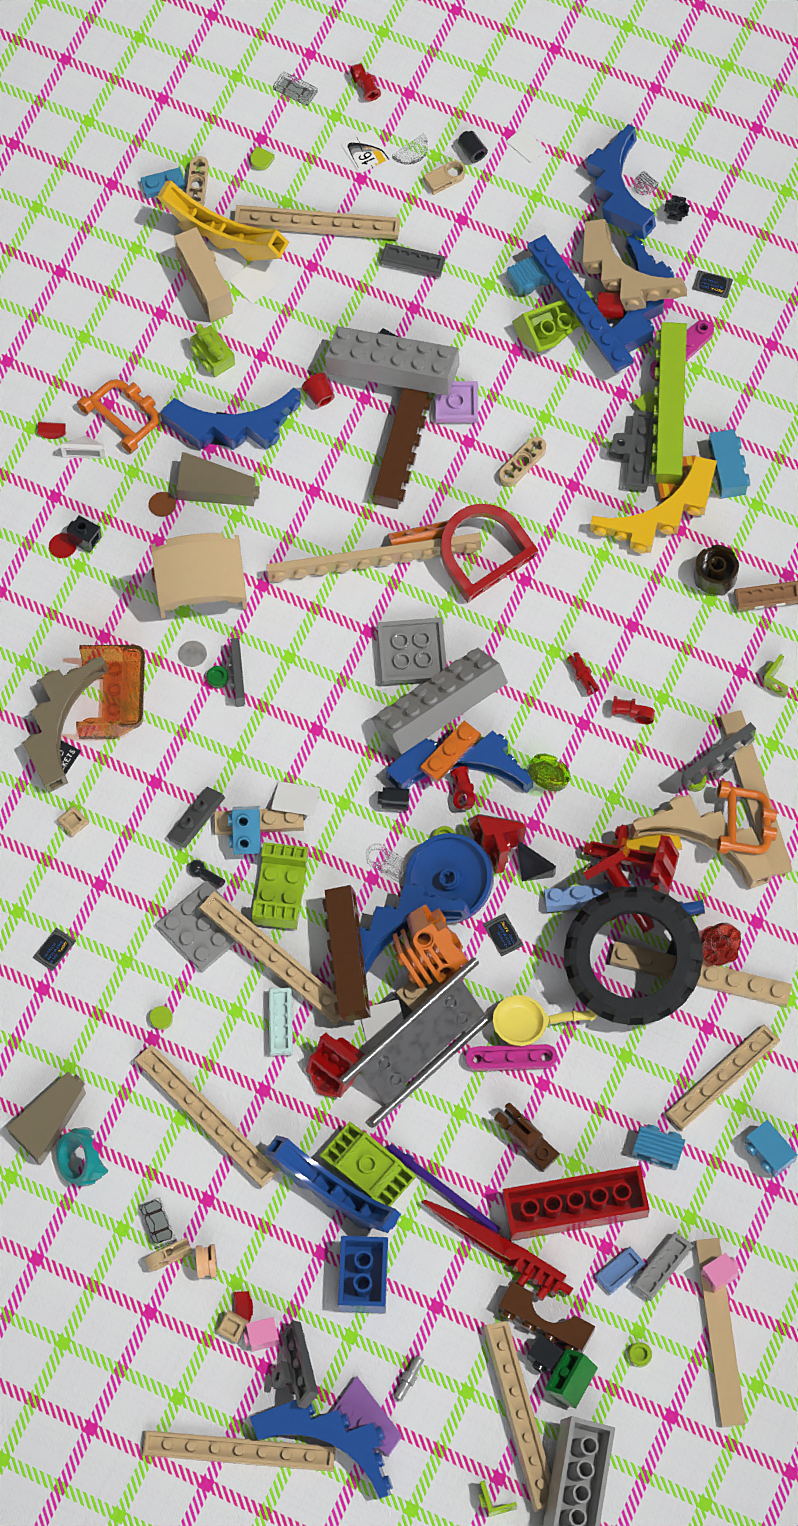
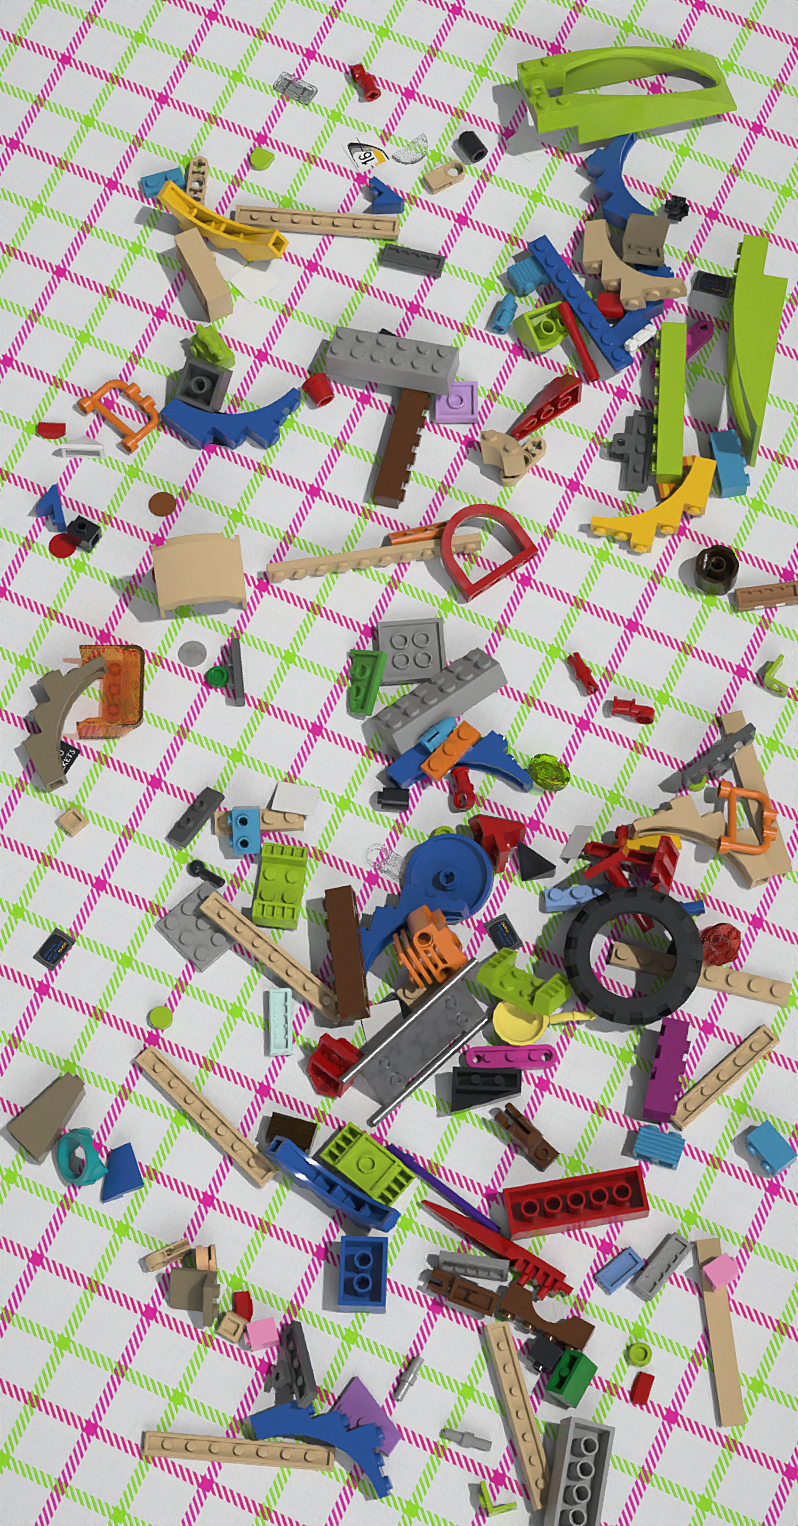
tile [138,1197,177,1249] -> none
dark tan slope [176,452,260,506] -> none
lime tile [633,391,658,413] -> none
clear tile [634,171,659,195] -> none
none -> blue slope [36,484,67,533]
none -> blue slope [102,1142,145,1204]
none -> dark tan bracket [170,1267,221,1327]
none -> dark grey brick [174,356,233,412]
none -> dark brown brick [265,1112,318,1155]
none -> bright green wing [350,649,388,716]
none -> blue slope [369,176,404,214]
none -> dark azure hinge [418,716,456,753]
none -> reddish brown plate [426,1266,500,1317]
none -> light grey plate [438,1250,510,1281]
none -> light grey bar [444,1428,492,1451]
none -> black wedge [451,1066,522,1116]
none -> lime plate [475,947,572,1016]
none -> tan brick [480,430,527,476]
none -> dark azure hinge [489,293,518,334]
none -> red wedge [511,373,582,442]
none -> lime windscreen [517,46,737,144]
none -> red piece [556,302,600,383]
none -> white sticker [560,825,594,859]
none -> dark tan bracket [620,213,670,267]
none -> white axle [624,324,657,352]
none -> red piece [631,1371,655,1405]
none -> magenta wedge [642,1016,691,1123]
none -> lime windscreen [727,234,788,467]

